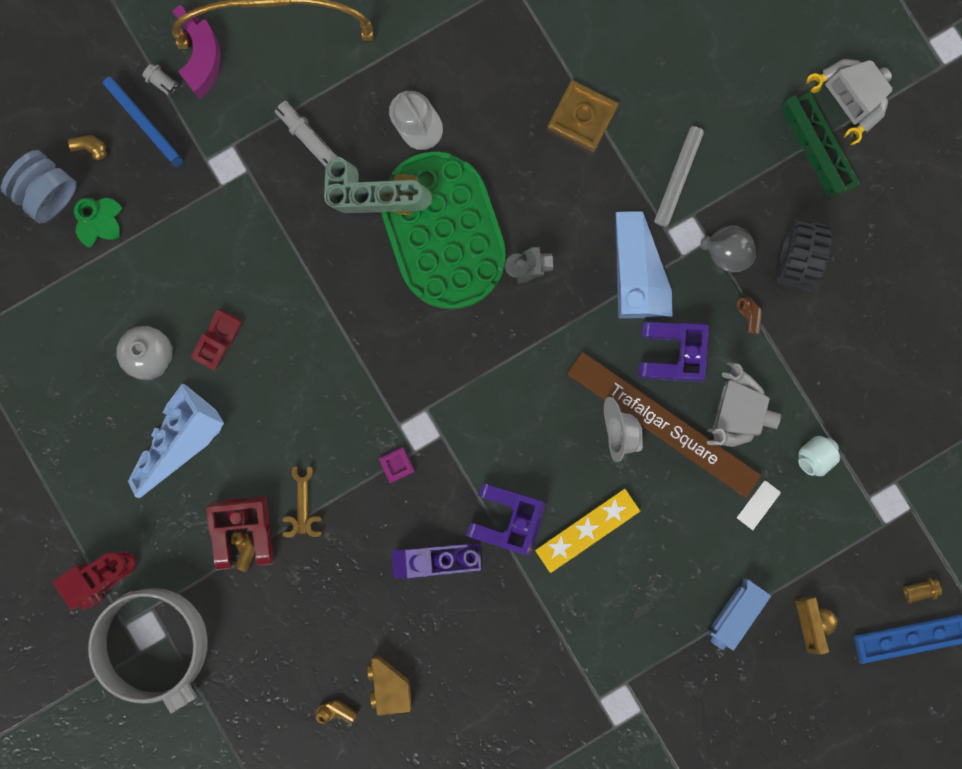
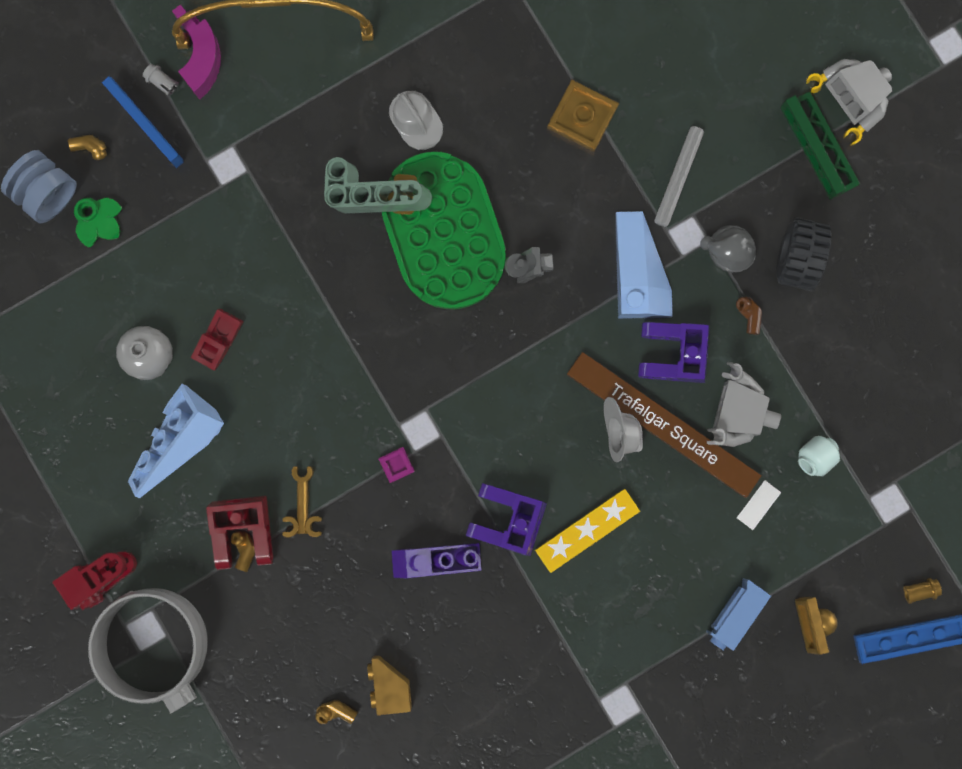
light grey pin [274,101,338,167] -> none

